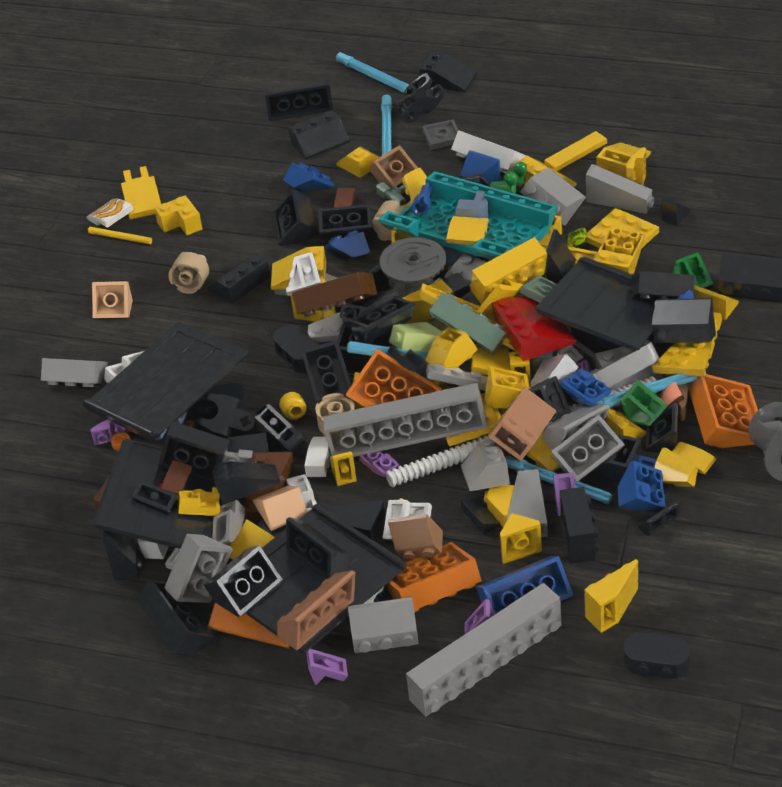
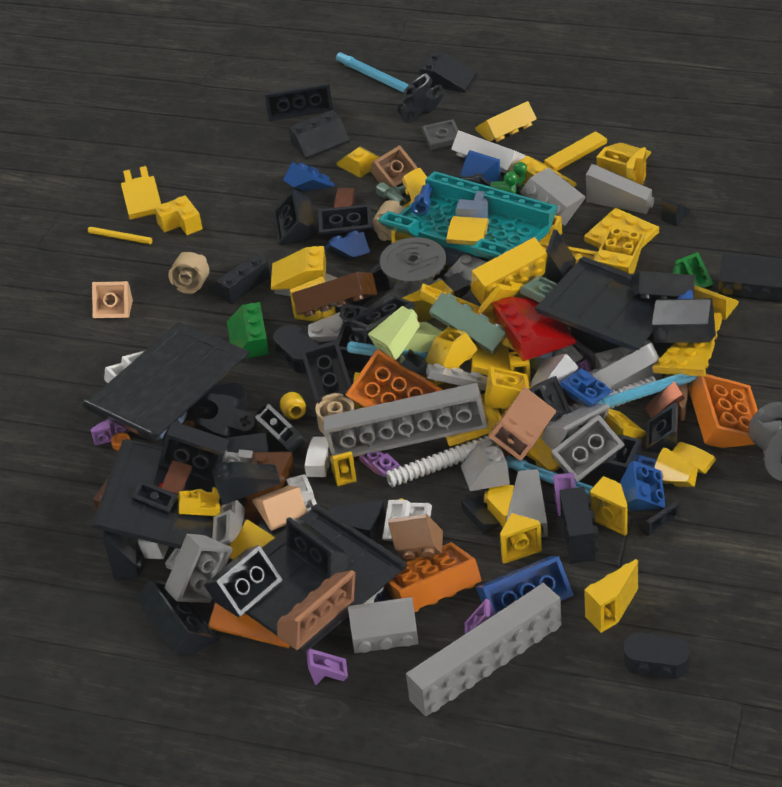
light grey slope [41,358,108,387] -> none
white slope [87,199,133,228] -> none
white wing [286,252,321,296] -> none
medium azure axle [381,95,392,156] -> none
clear neon green tile [567,227,587,247] -> none
green slope [620,380,668,426] -> none
none -> green slope [227,302,269,359]
none -> yellowish green slope [368,306,420,360]
none -> yellow slope [475,101,537,142]
none -> yellow slope [590,476,628,536]

